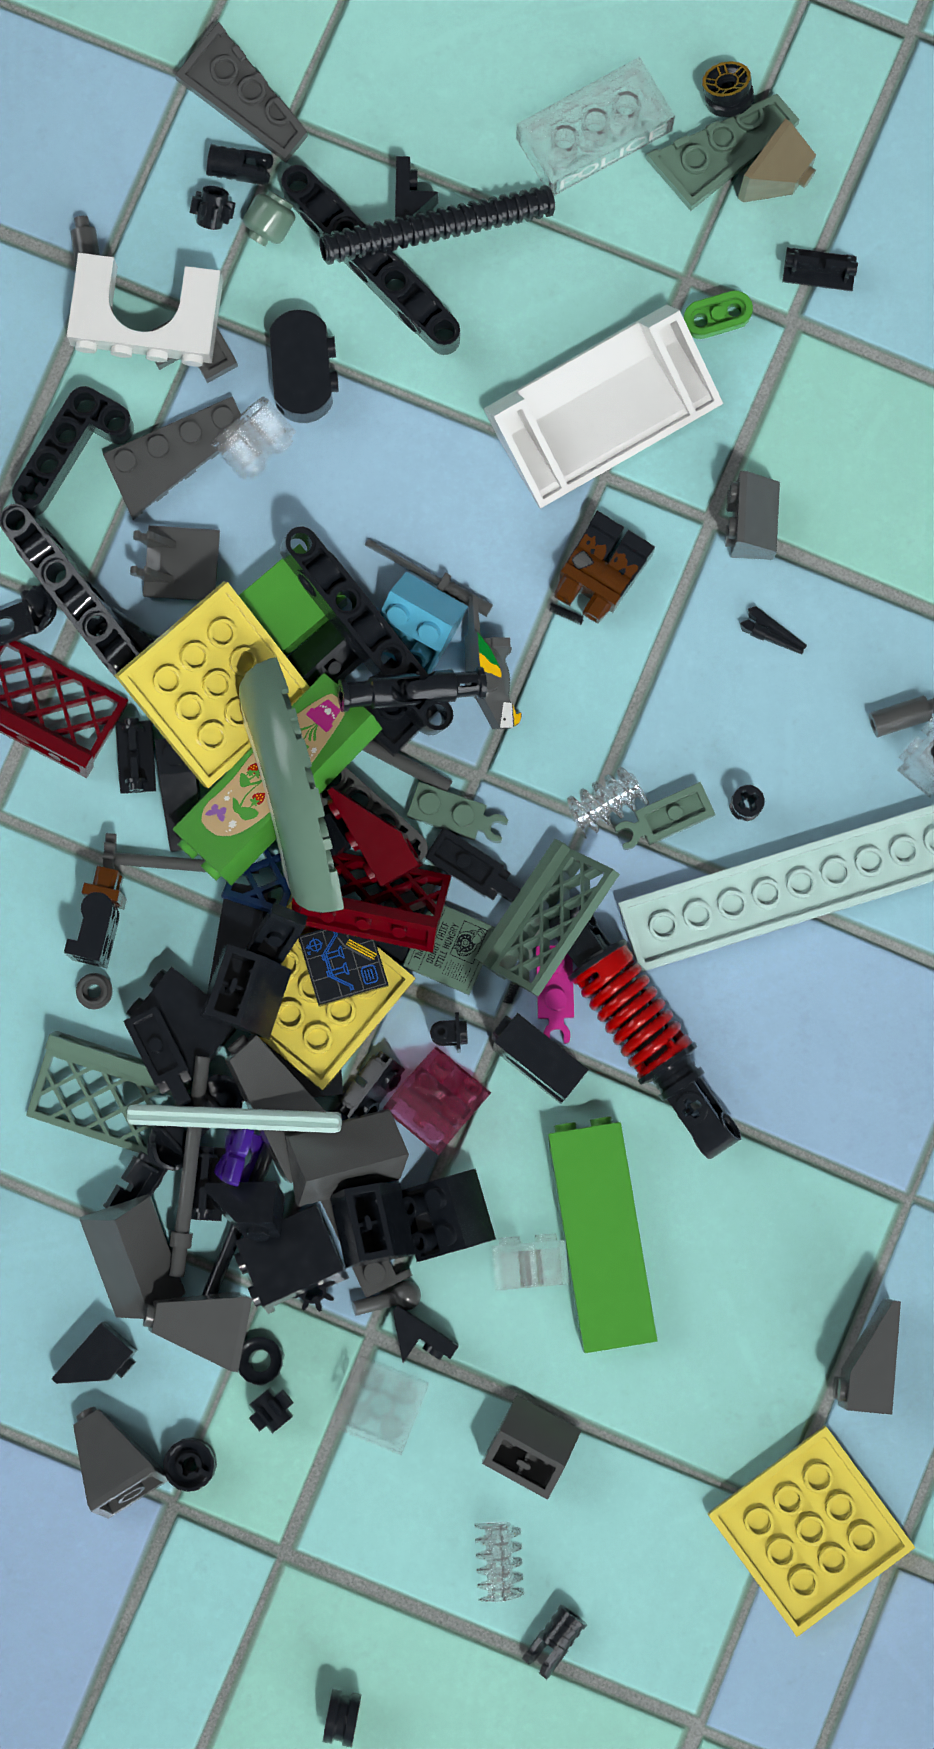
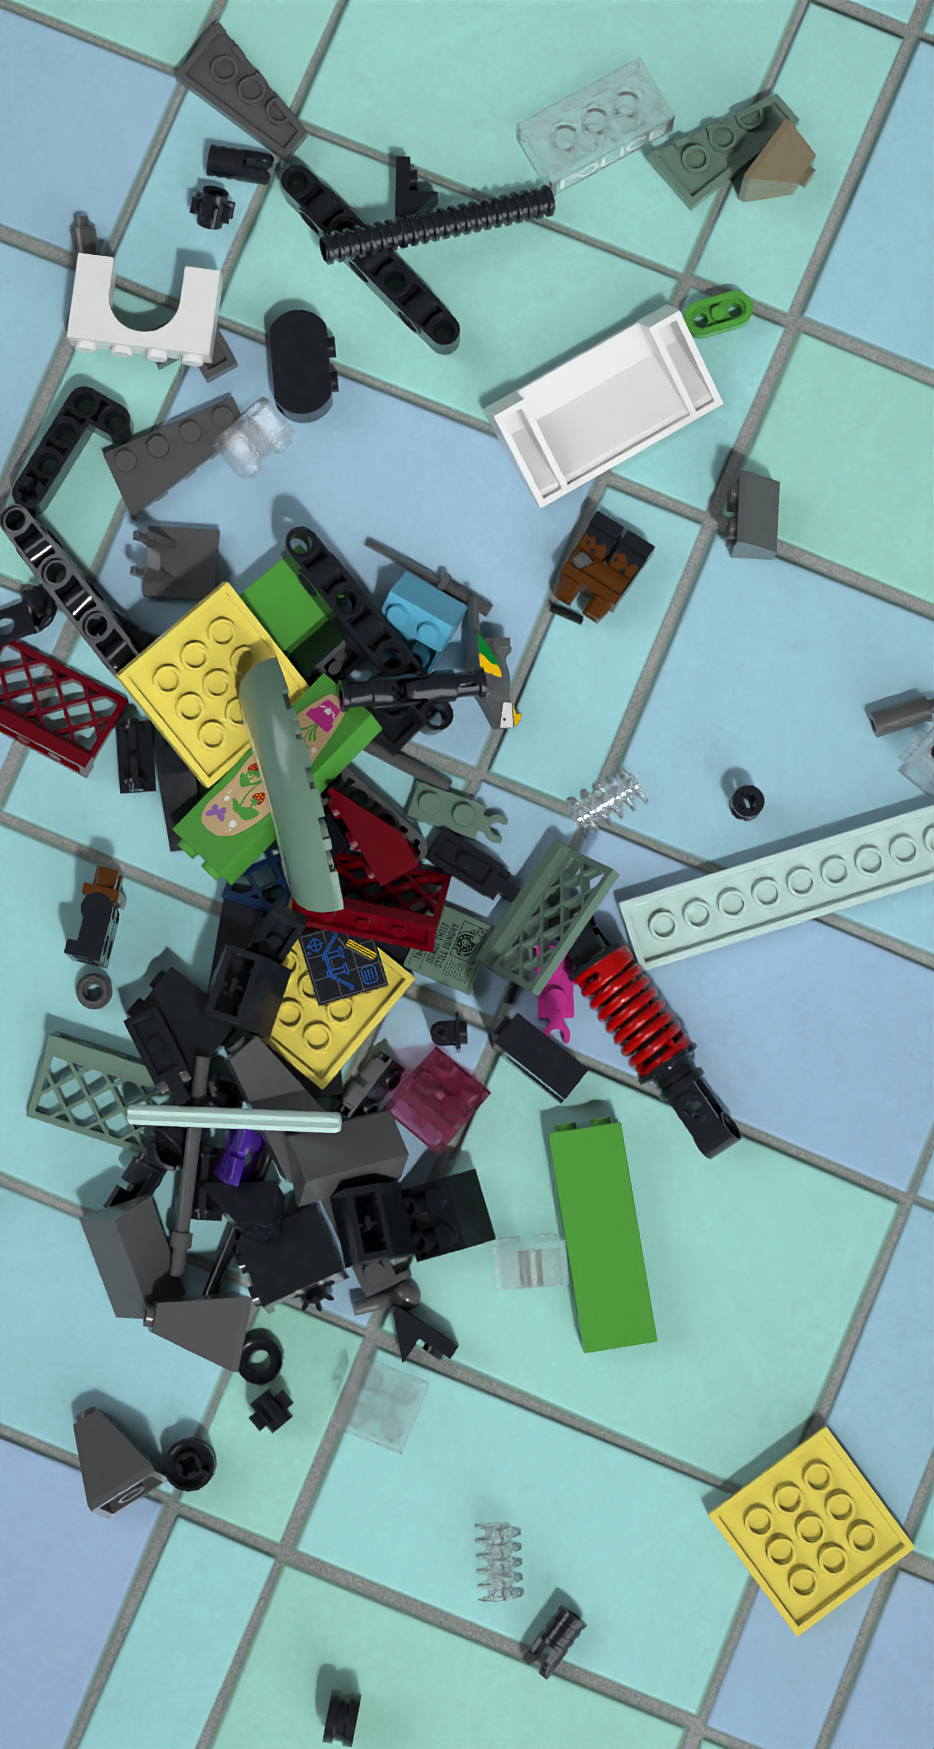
black slope [51,1321,137,1384] -> none
dark grey piece [102,833,259,874] -> none
sand green head [243,191,295,247] -> none
dark grey slope [482,1395,582,1500] -> none
sand green plate [614,782,716,850] -> none
black wheel [702,61,754,117] -> none
black piece [740,606,807,655] -> none
black hinge [782,247,858,291] -> none
dark grey slope [833,1299,901,1415] -> none

